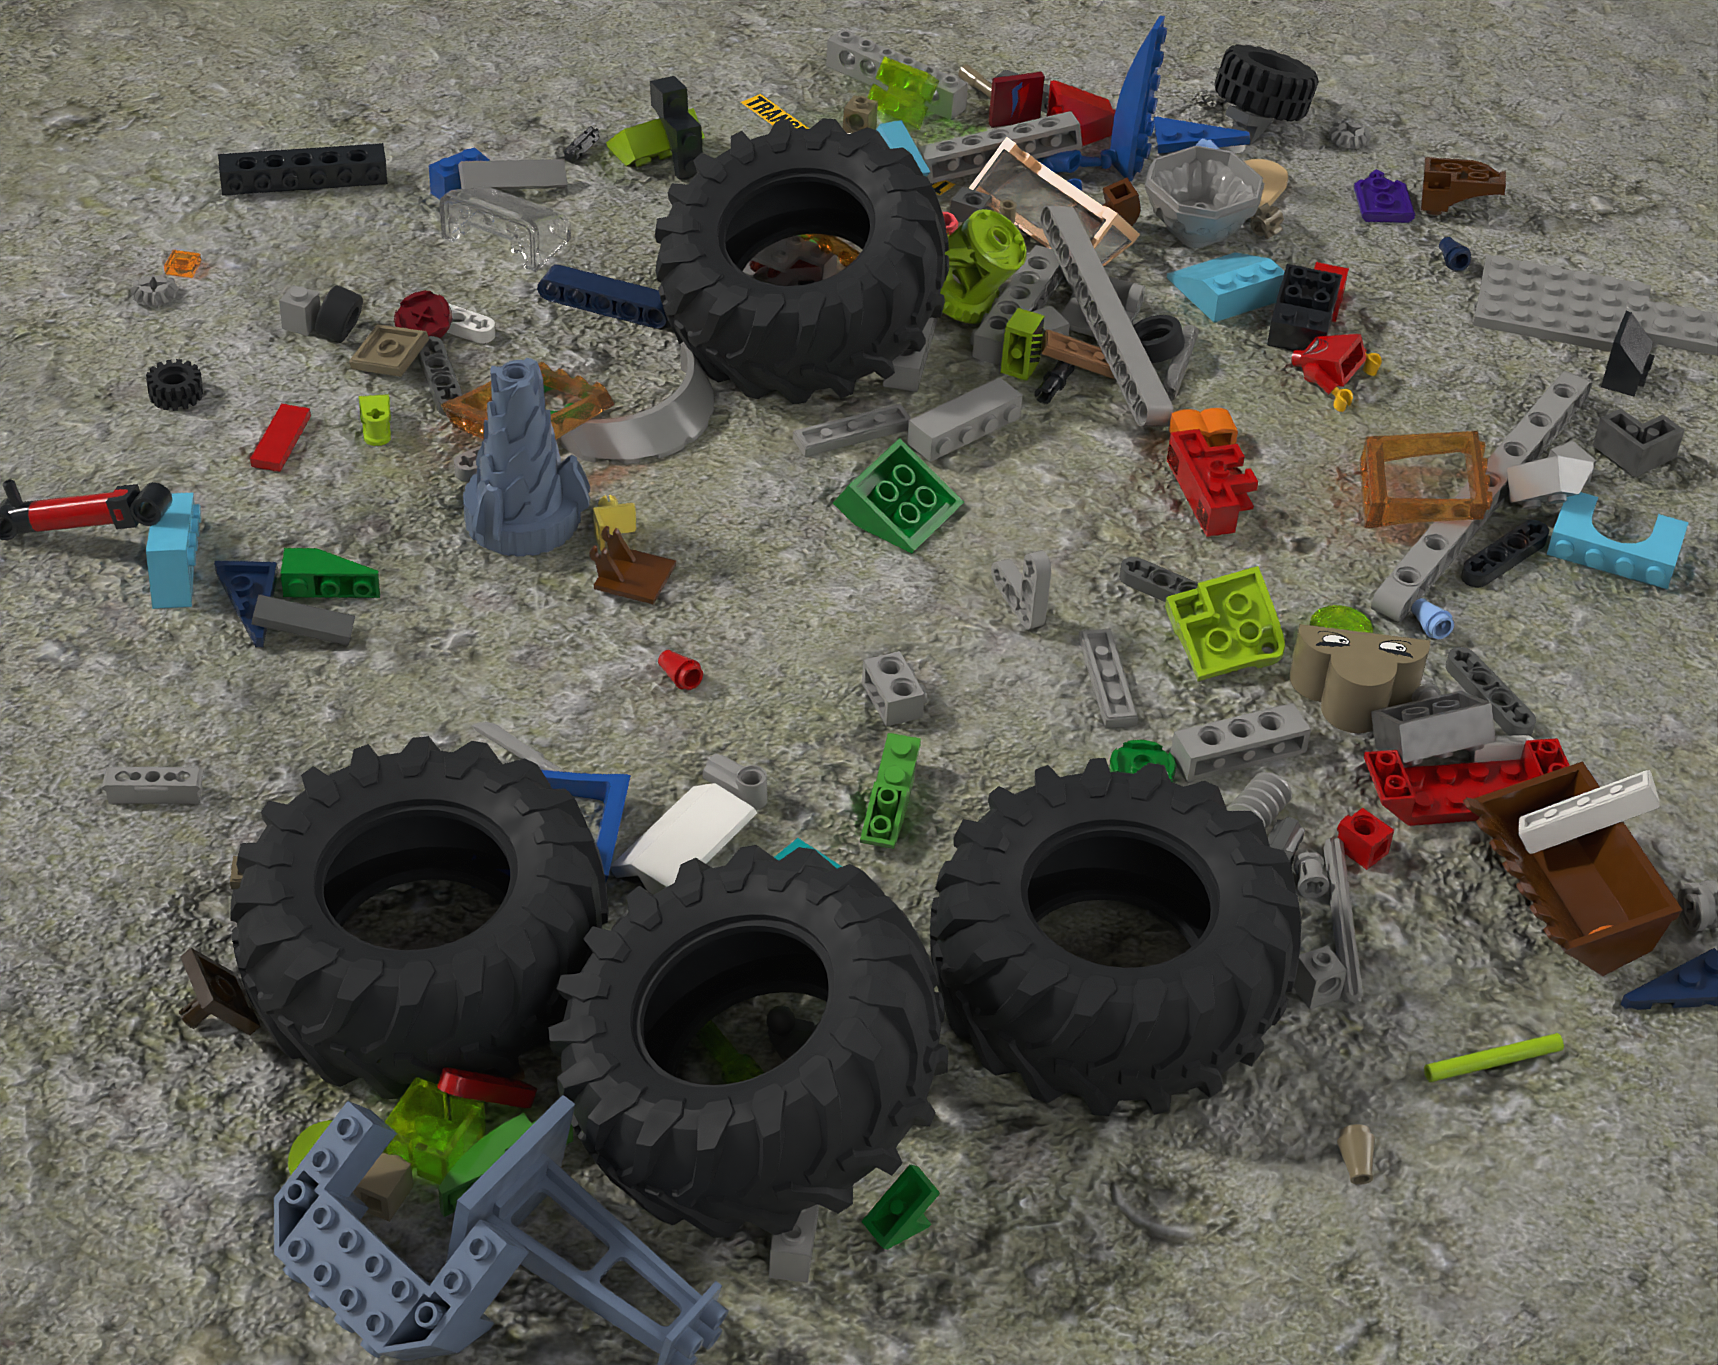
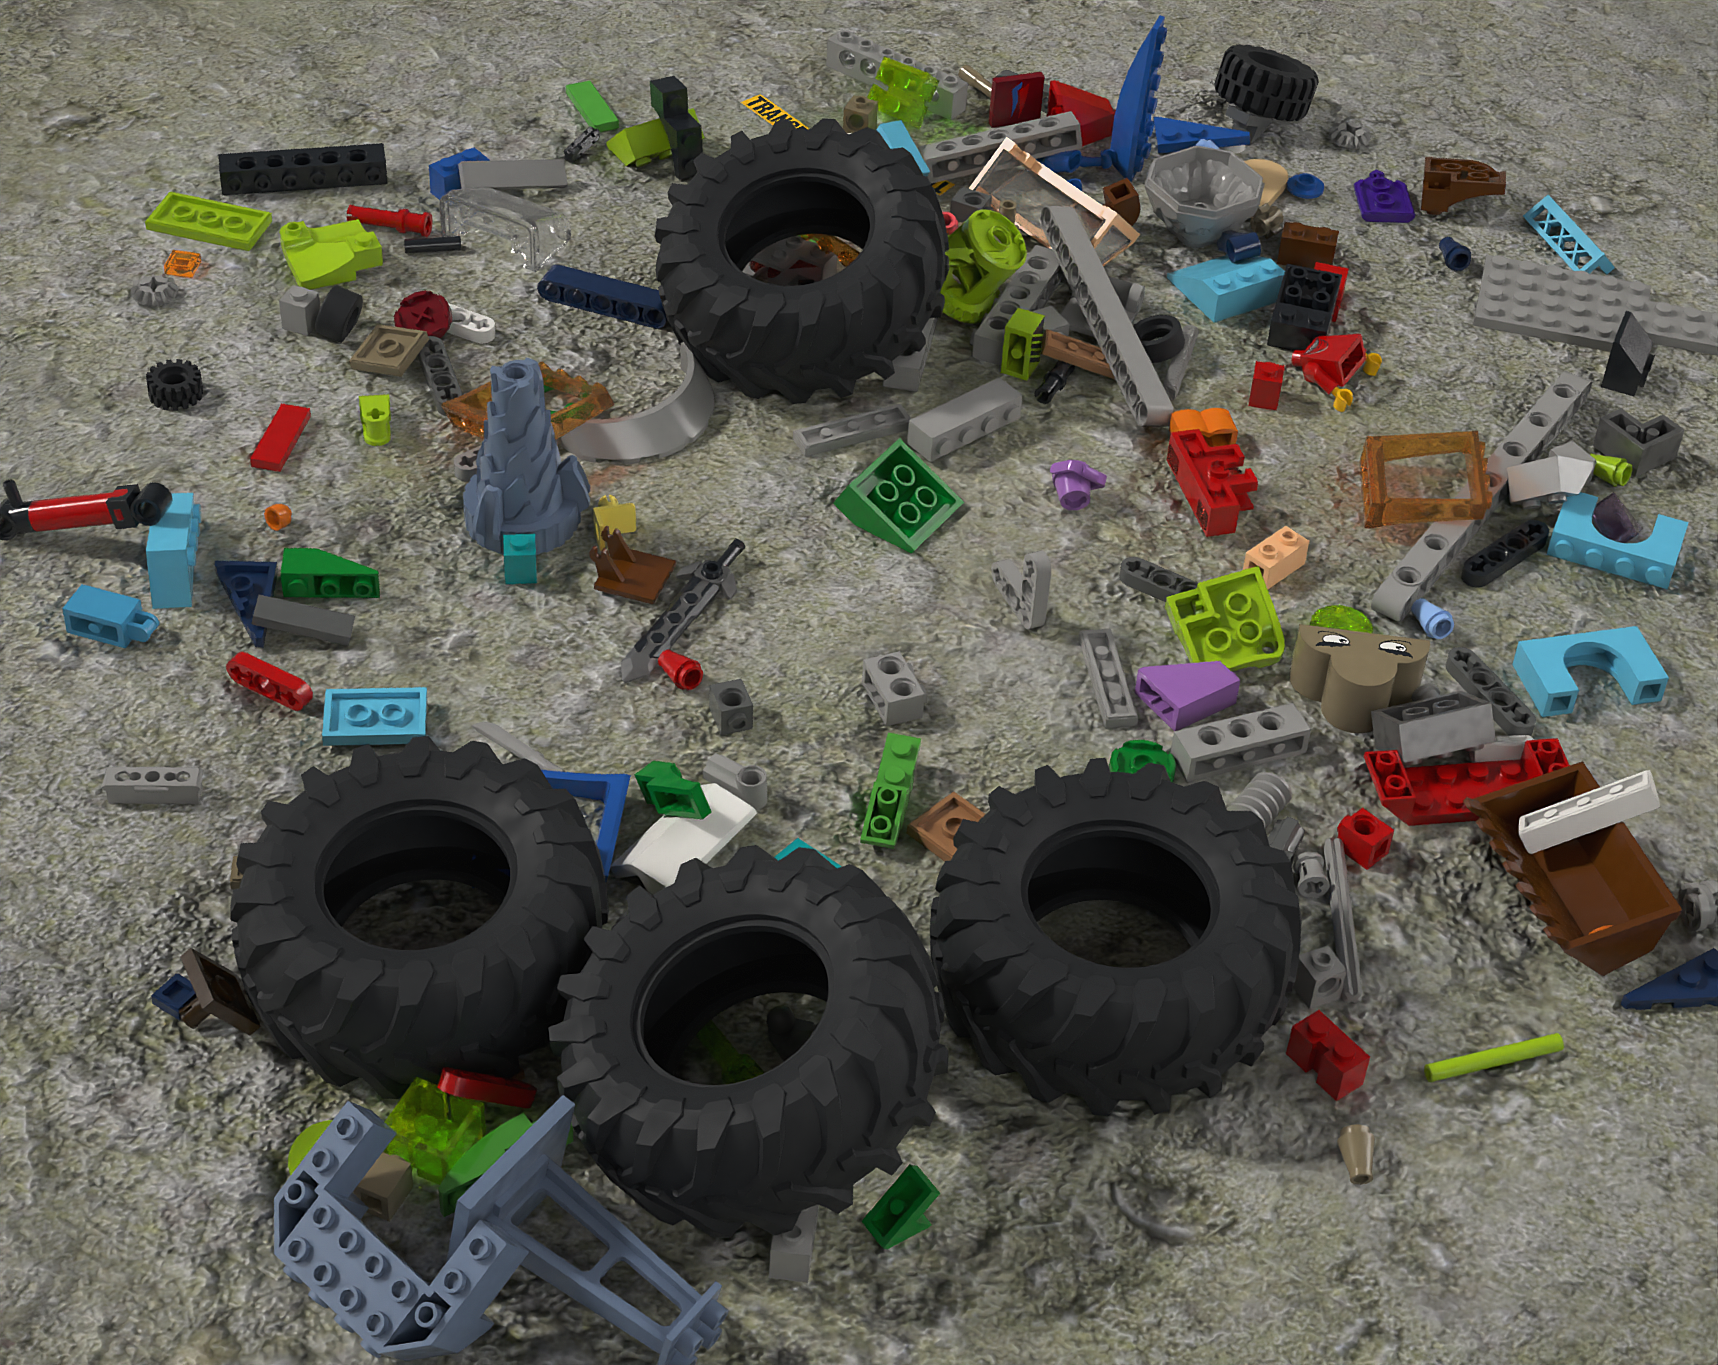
none -> dark azure brick [62,584,159,649]
none -> lime tile [145,192,272,251]
none -> dark blue tile [151,973,197,1021]
none -> red beam [226,652,313,711]
none -> orange hinge [264,503,292,531]
none -> lime slope [279,219,383,290]
none -> medium azure plate [322,687,427,746]
none -> red pin [347,205,433,237]
none -> black piece [404,236,461,253]
none -> teal brick [503,534,537,584]
none -> bright green tile [566,80,619,132]
none -> sword [621,538,746,683]
none -> green slope [634,761,712,820]
none -> dark grey brick [709,679,753,735]
none -> medium nougat tile [906,792,985,861]
none -> medium lavender piece [1050,460,1107,510]
none -> medium lavender slope [1135,661,1240,731]
none -> dark blue piece [1217,230,1261,263]
none -> light nougat brick [1243,526,1309,589]
none -> red brick [1248,361,1285,411]
none -> reddish brown slope [1276,222,1339,269]
none -> red brick [1286,1010,1370,1102]
none -> blue piece [1287,173,1324,199]
none -> medium azure arch [1512,626,1669,717]
none -> medium azure fence [1523,195,1615,275]
none -> lime cone [1590,453,1632,487]
none -> clear purple slope [1593,492,1643,543]

